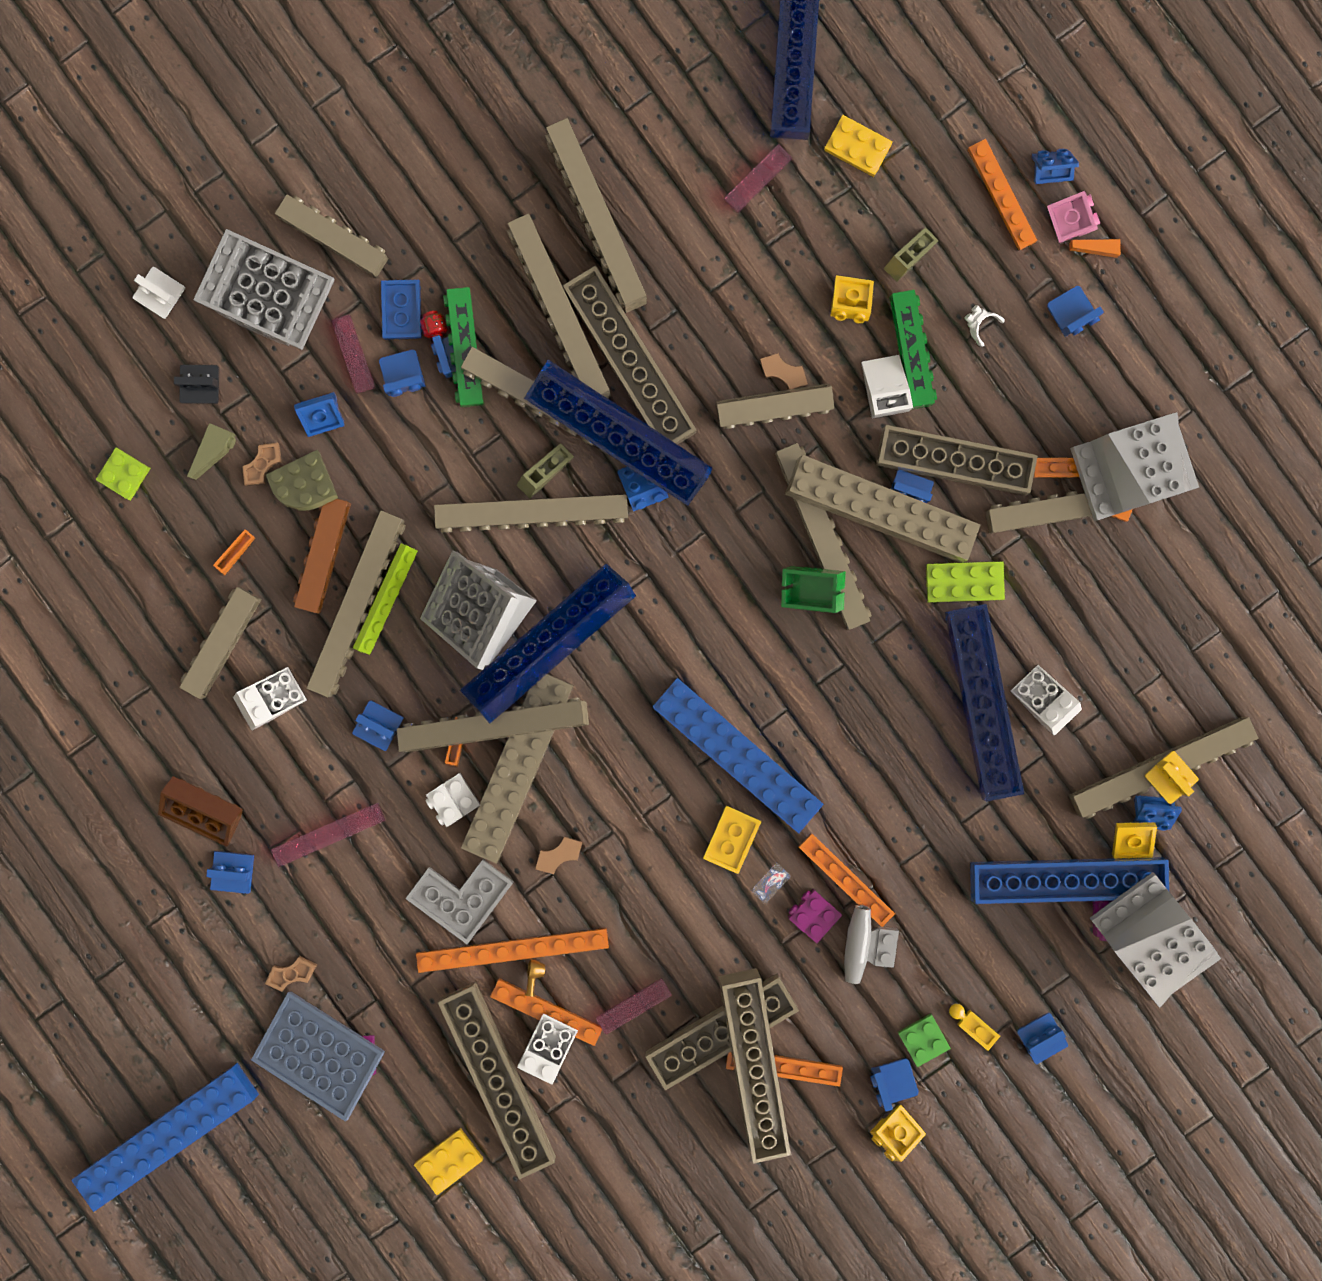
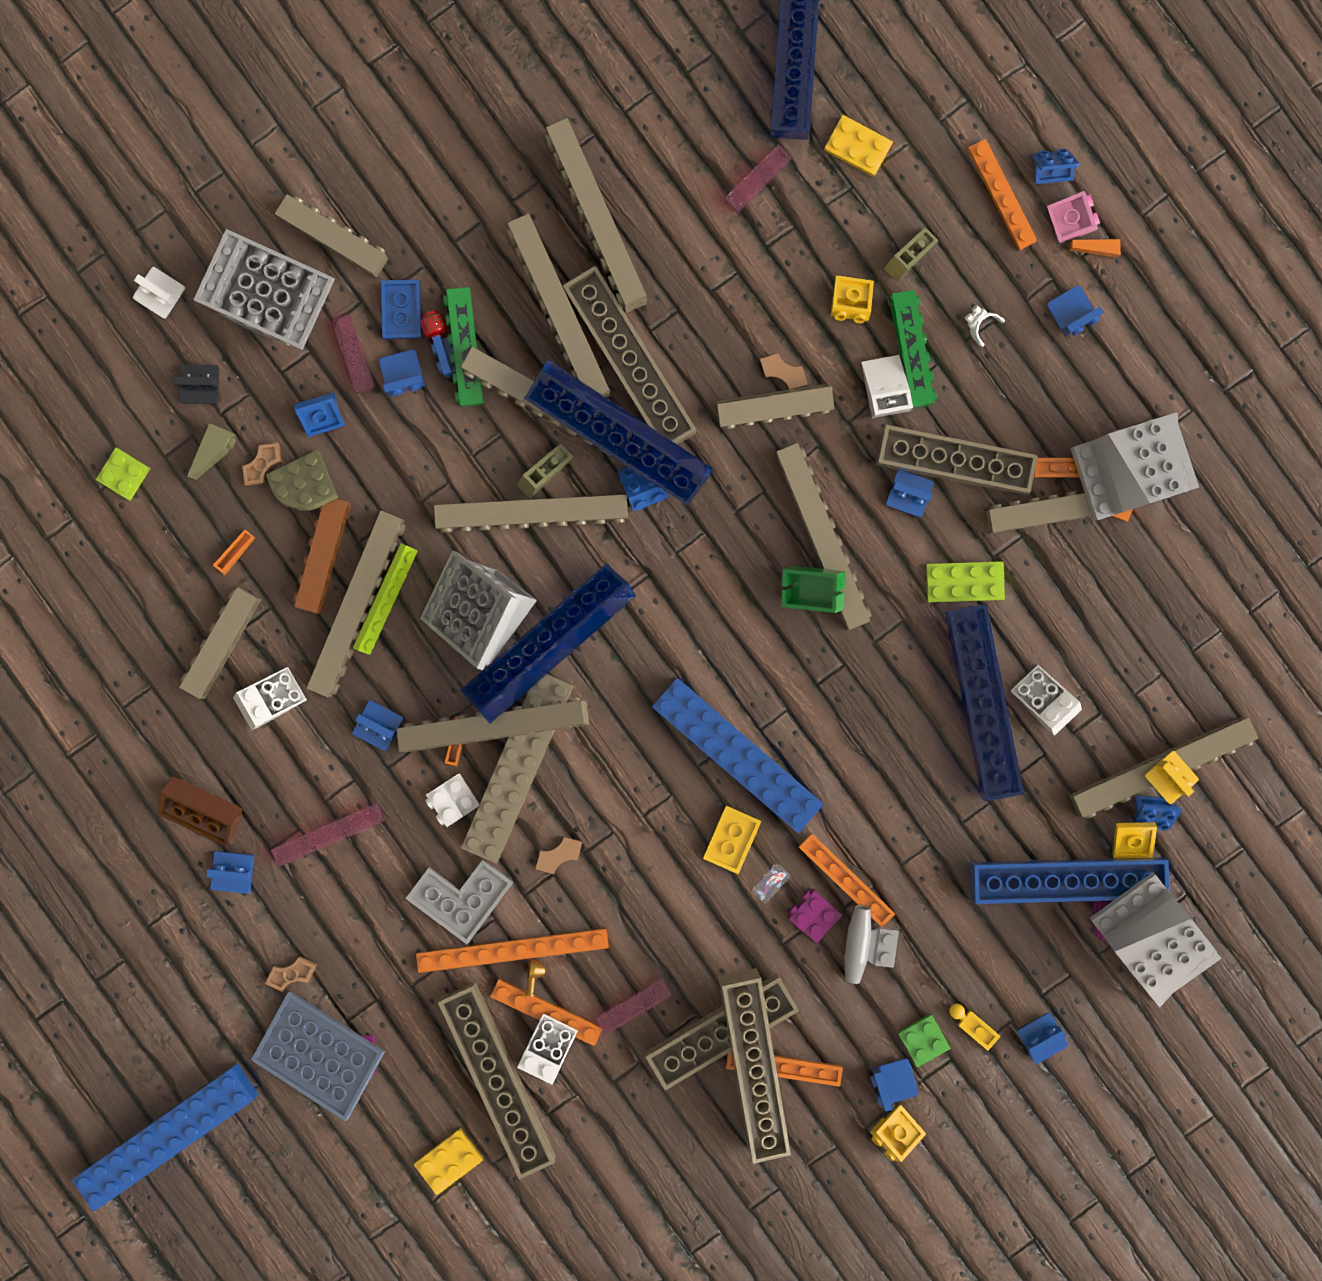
dark tan brick [785,455,980,563] -> none

